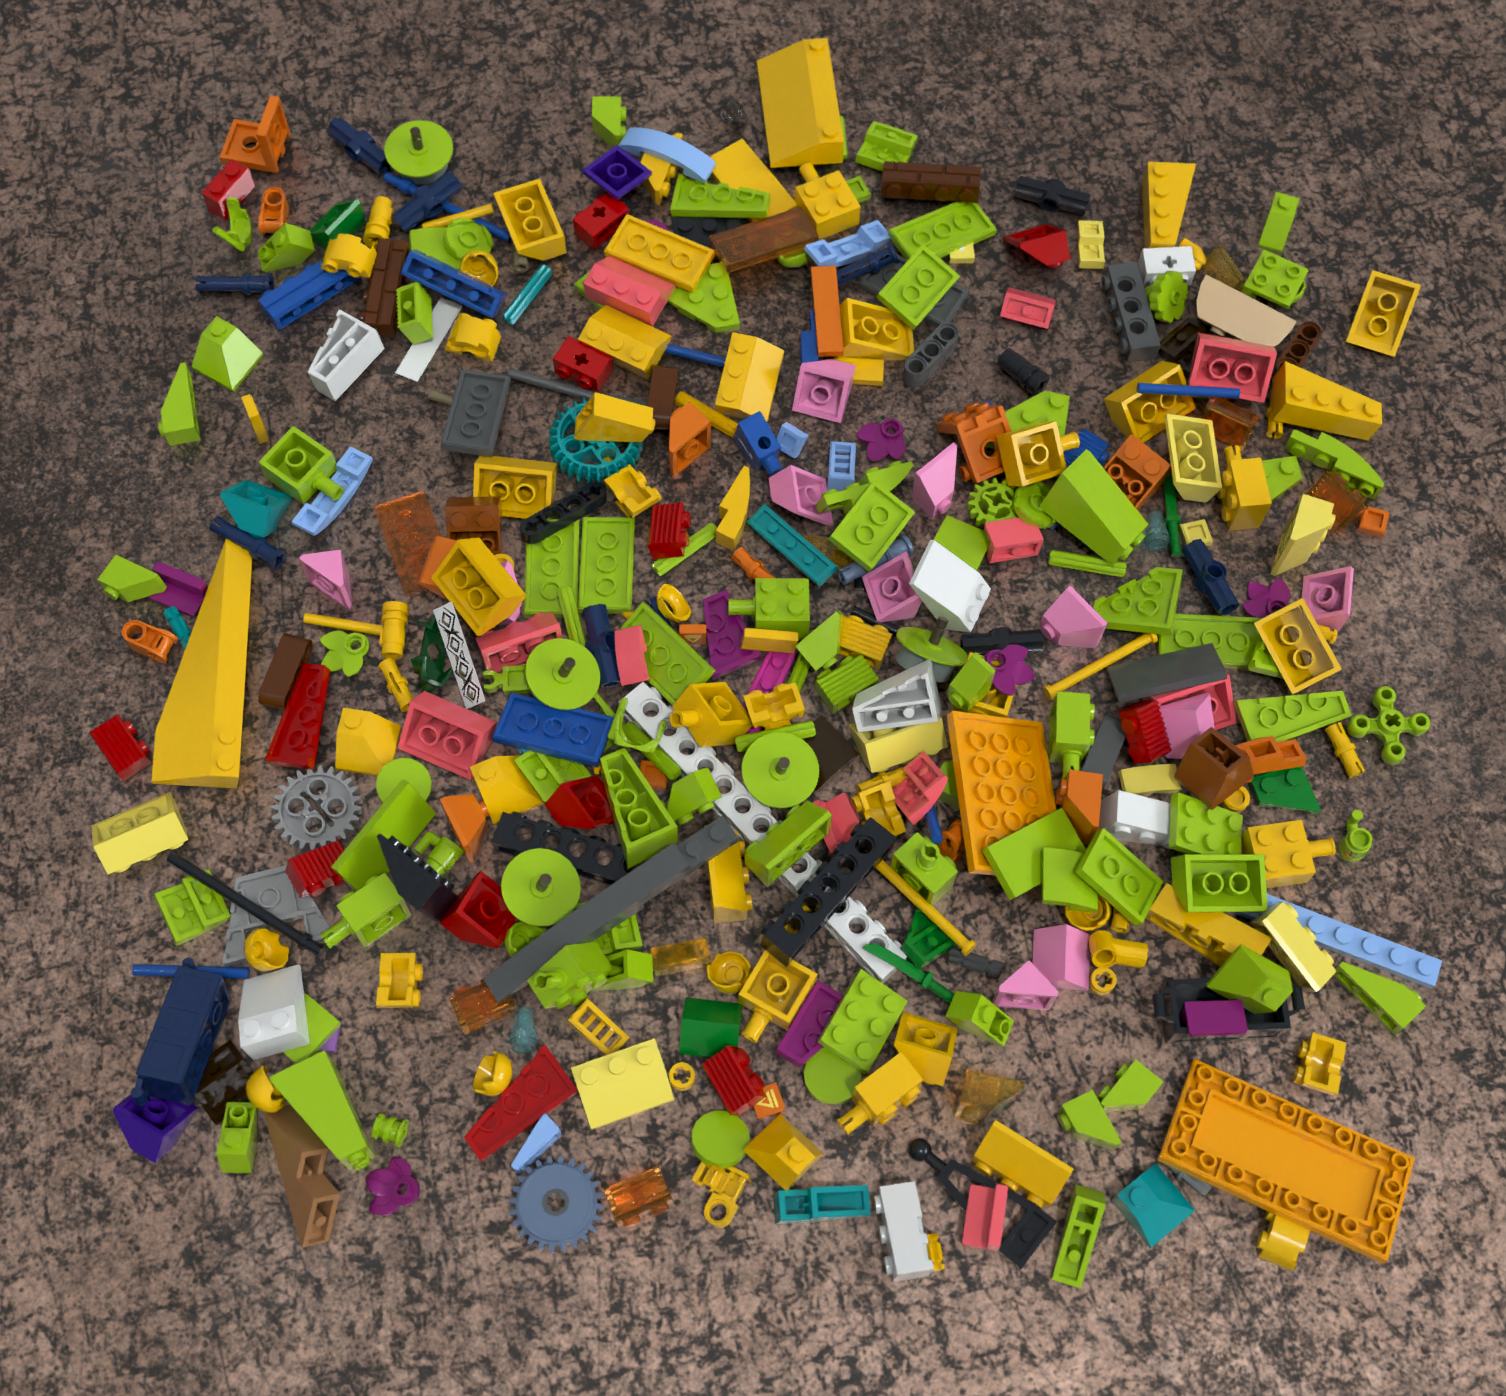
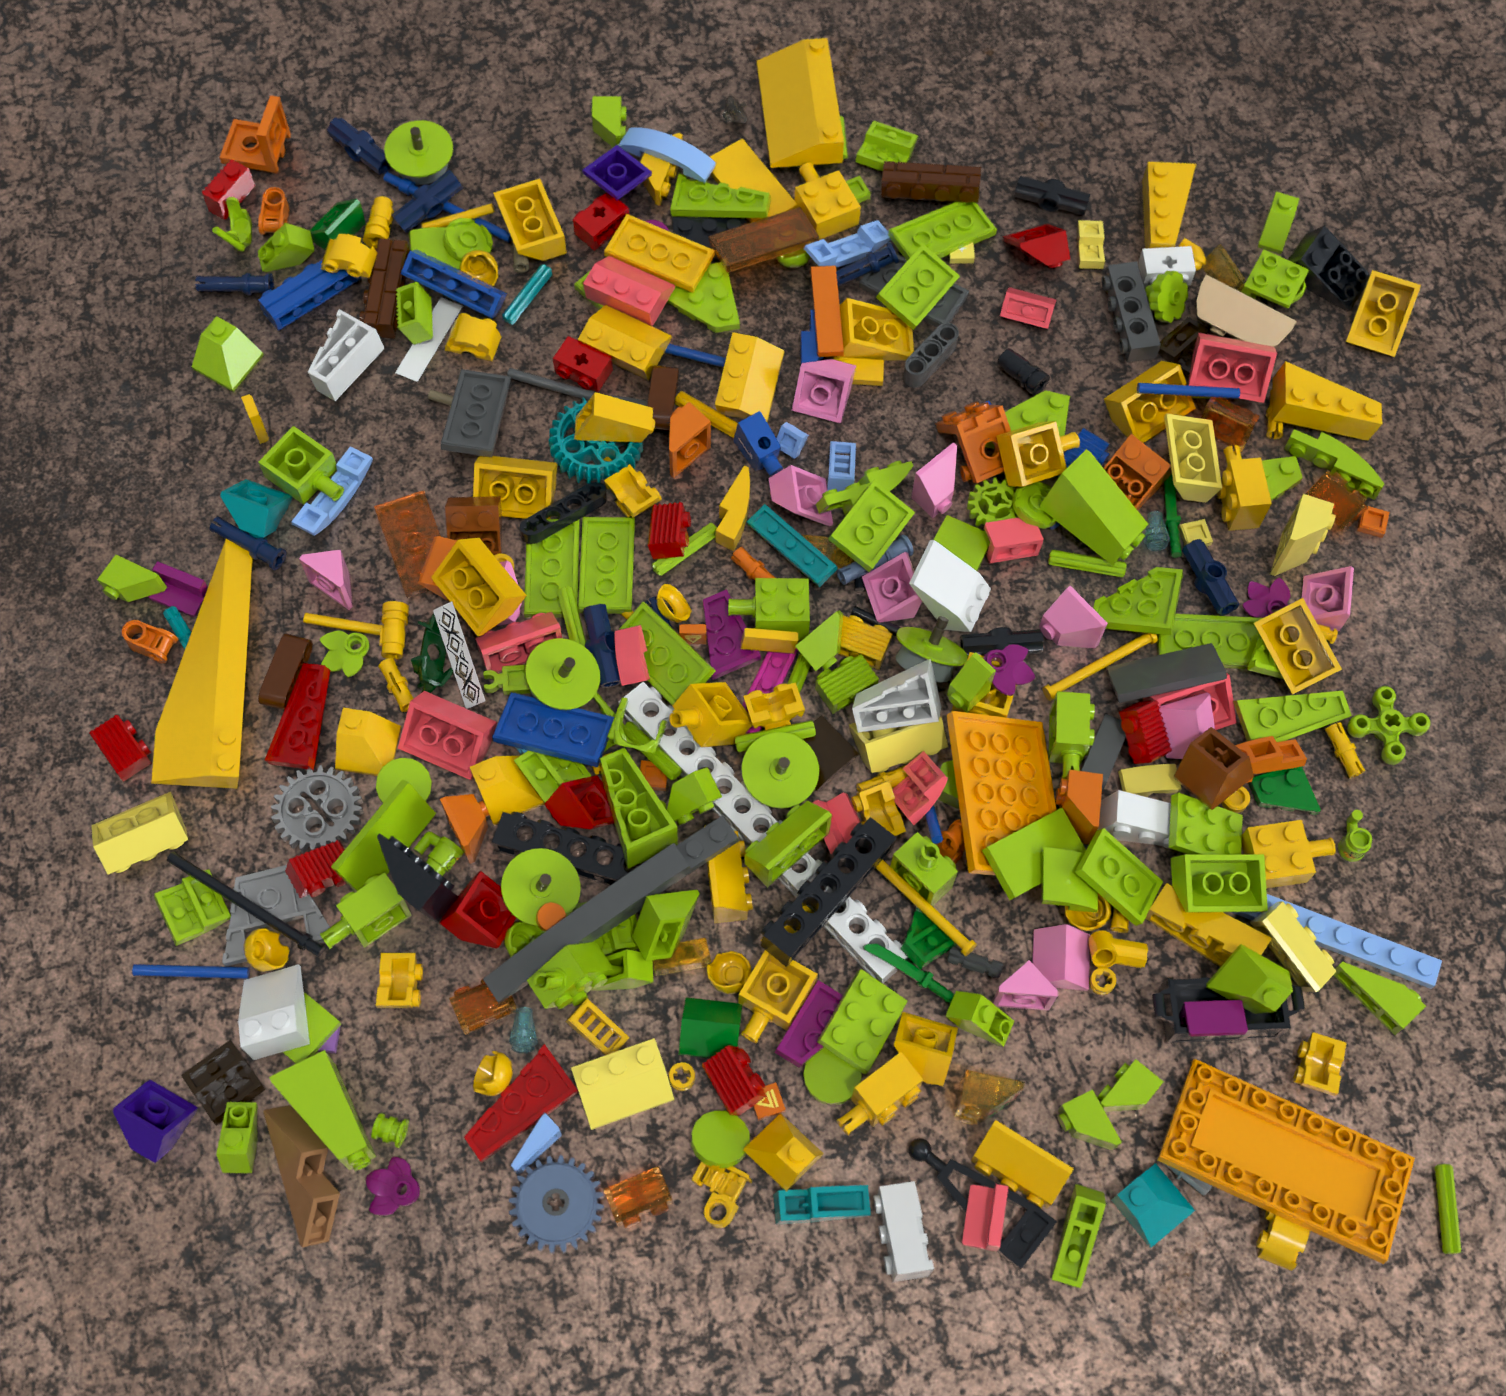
dark blue container [131,958,232,1106] -> none
lime slope [158,362,201,446] -> none
yellow hair [245,1065,285,1113] -> none
magenta plate [856,419,906,461] -> none
yellow piece [926,1233,945,1272] -> none
reddish brown beam [1270,321,1322,384] -> none
none -> orange tile [536,903,566,932]
none -> lime slope [632,890,700,961]
none -> black slope [1288,225,1370,312]
none -> lime axle [1435,1164,1461,1255]

